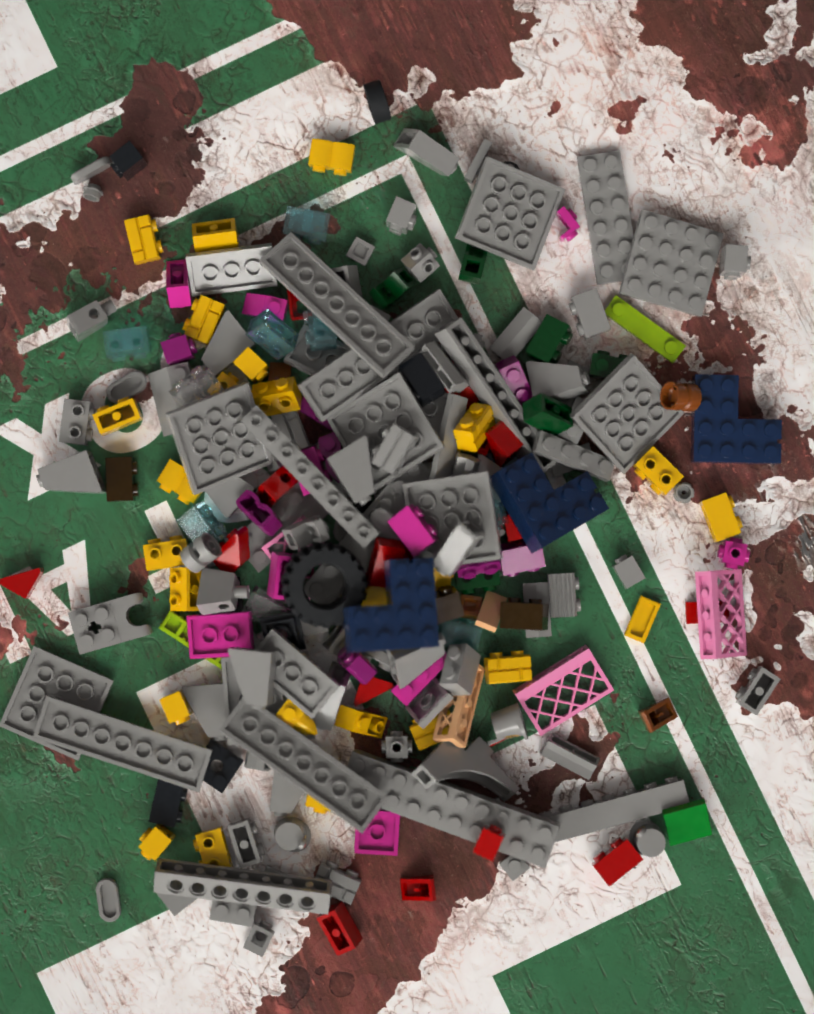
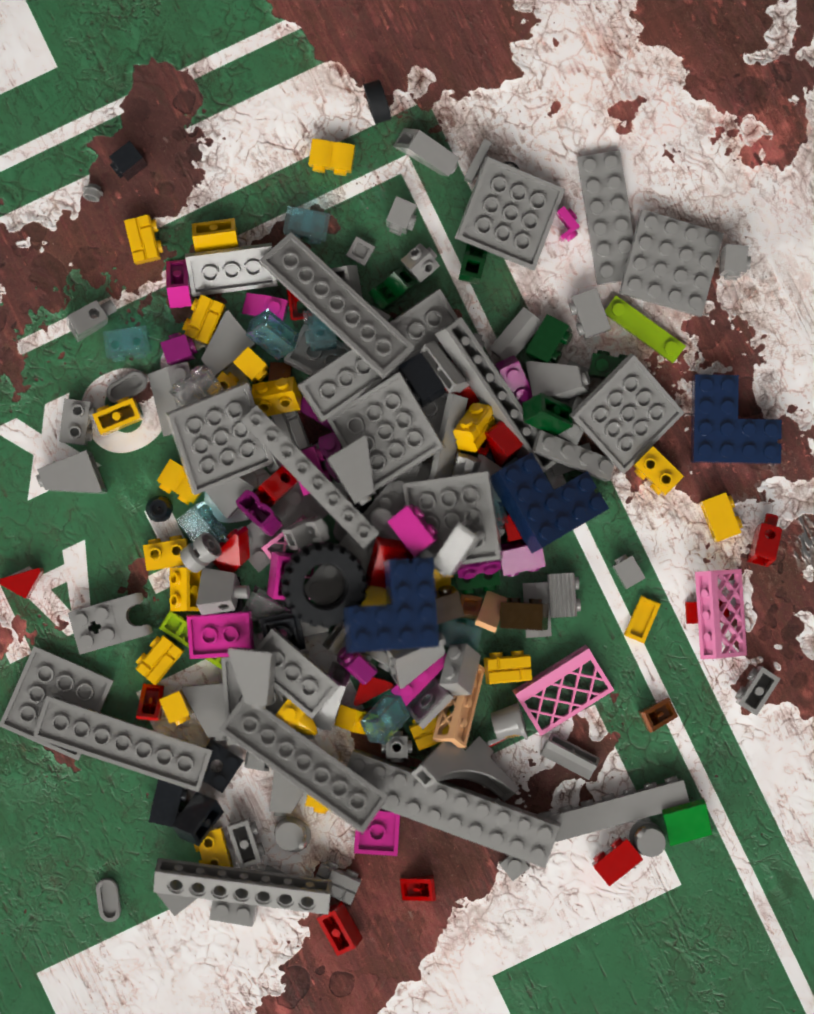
light grey tile [70,156,111,185] -> none
dark brown brick [105,457,139,502] -> none
yellow brick [138,824,176,861] -> none
light grey brick [243,920,275,957] -> none
light grey brick [371,423,419,476] -> none
red brick [473,824,506,862] -> none
dark orange wheel [660,382,702,412] -> none
light grey plate [673,482,695,503] -> none
dark pink brick [717,537,750,570] -> none
none -> yellow brick [136,635,184,686]
none -> red slope [136,684,164,721]
none -> black plate [146,495,173,522]
none -> black brick [172,792,224,846]
none -> clear light blue brick [360,694,410,744]
none -> red torso [747,513,782,567]

